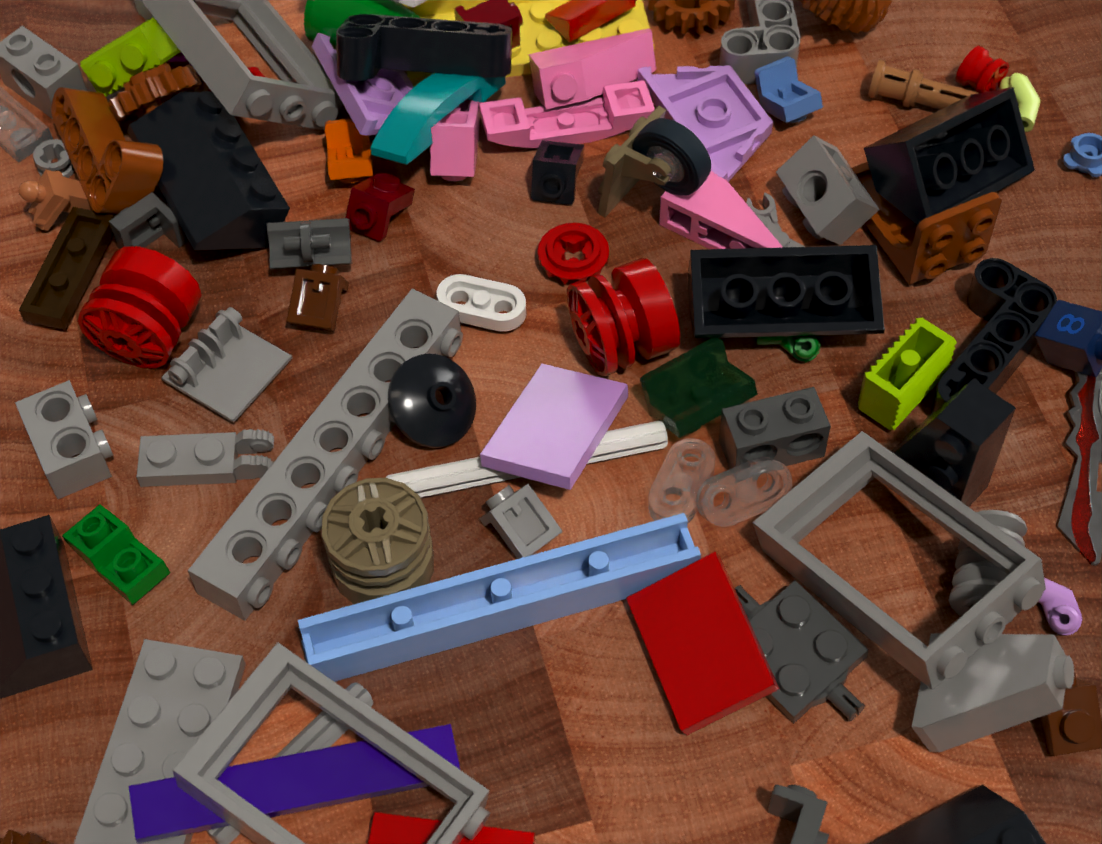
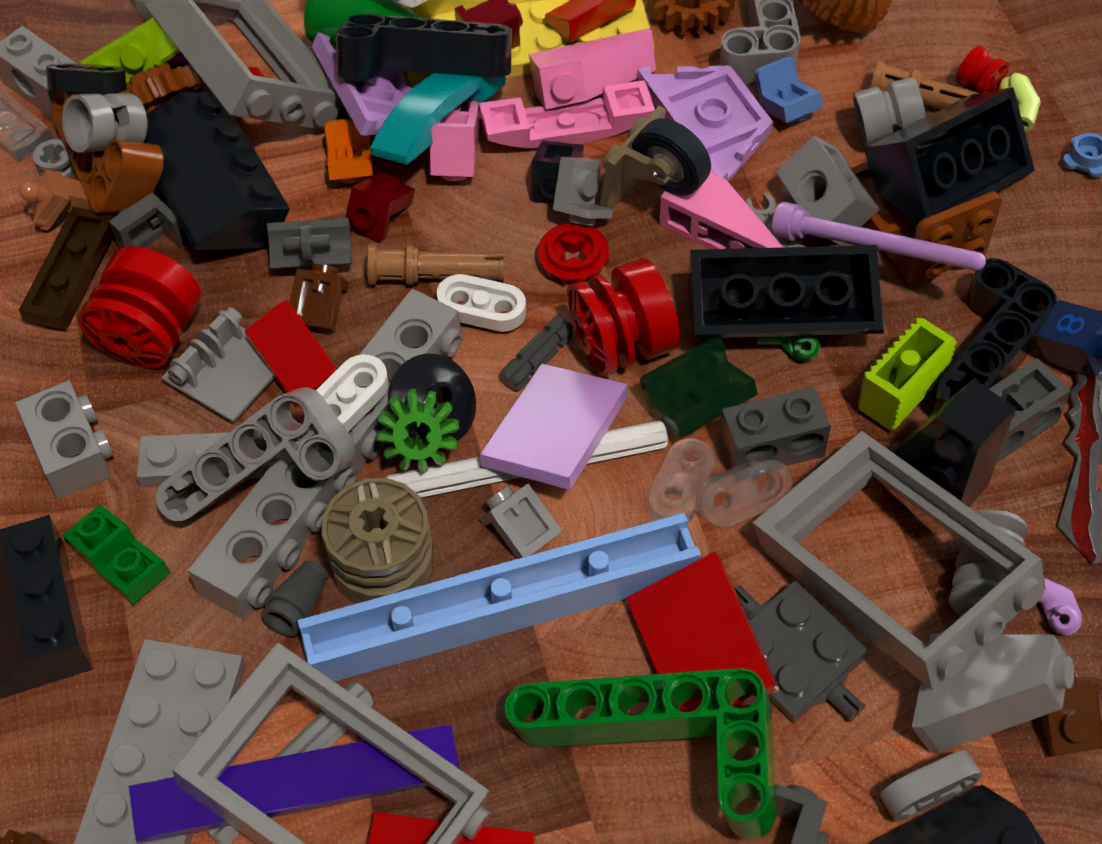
none -> black beam [46,63,126,94]
none -> light grey wheel [62,93,147,153]
none -> light grey beam [156,387,355,521]
none -> red slope [244,299,337,406]
none -> dark grey cone [262,561,328,636]
none -> white plate [316,354,389,432]
none -> medium nougat pin [367,244,504,285]
none -> bright green gear [376,389,459,473]
none -> dark grey axle [501,316,573,391]
none -> green beam [504,668,776,840]
none -> light grey bracket [553,157,614,226]
none -> lavender piece [772,202,986,271]
none -> light grey wheel [853,76,926,147]
none -> light grey beam [880,750,983,822]
none -> dark grey brick [989,358,1071,463]

